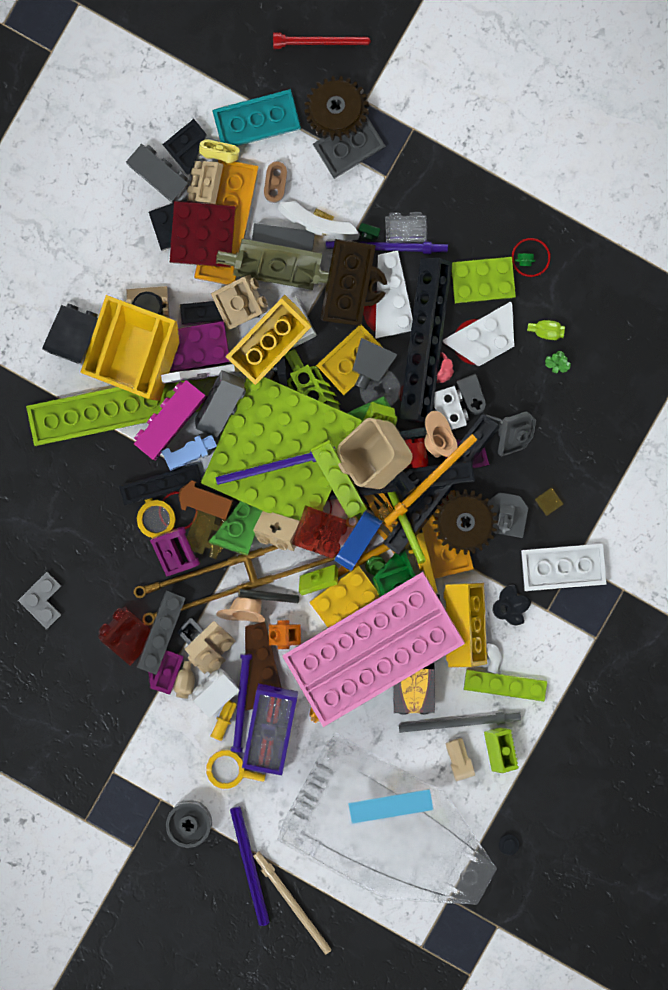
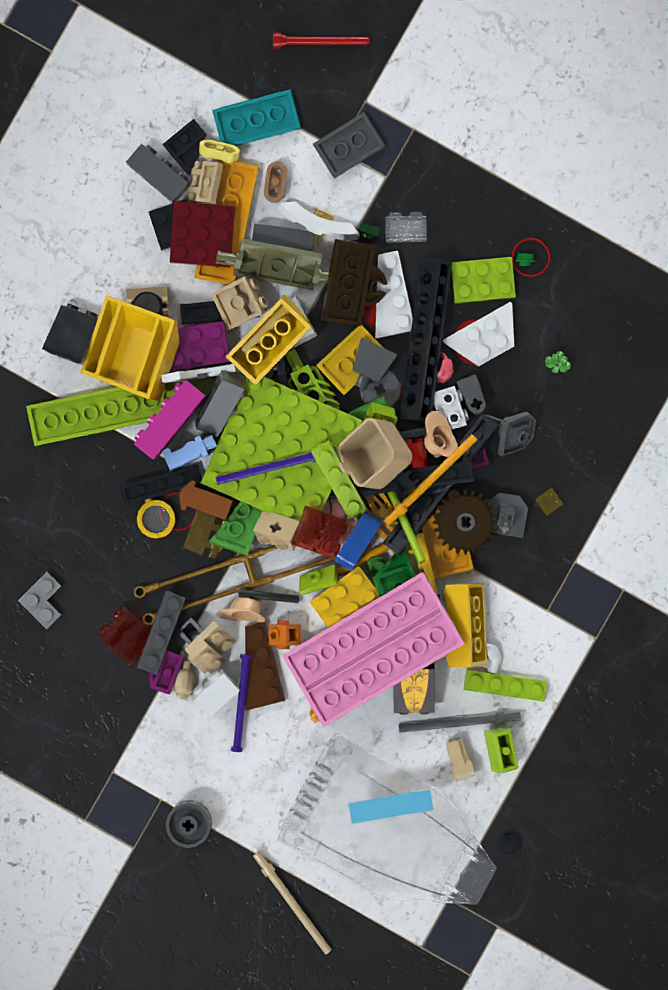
magenta plate [150,526,200,577] -> none
piece [206,750,266,789] -> none
yellow axle [210,700,237,741] -> none
dark purple axle [230,806,270,926] -> none
clear brick [242,683,298,776] -> none
dark brown gear [304,76,369,141] -> none
dark purple bar [326,241,448,254] -> none
black plate [492,585,531,626] -> none
white plate [521,544,606,591] -> none
lime plant [527,320,565,340] -> none

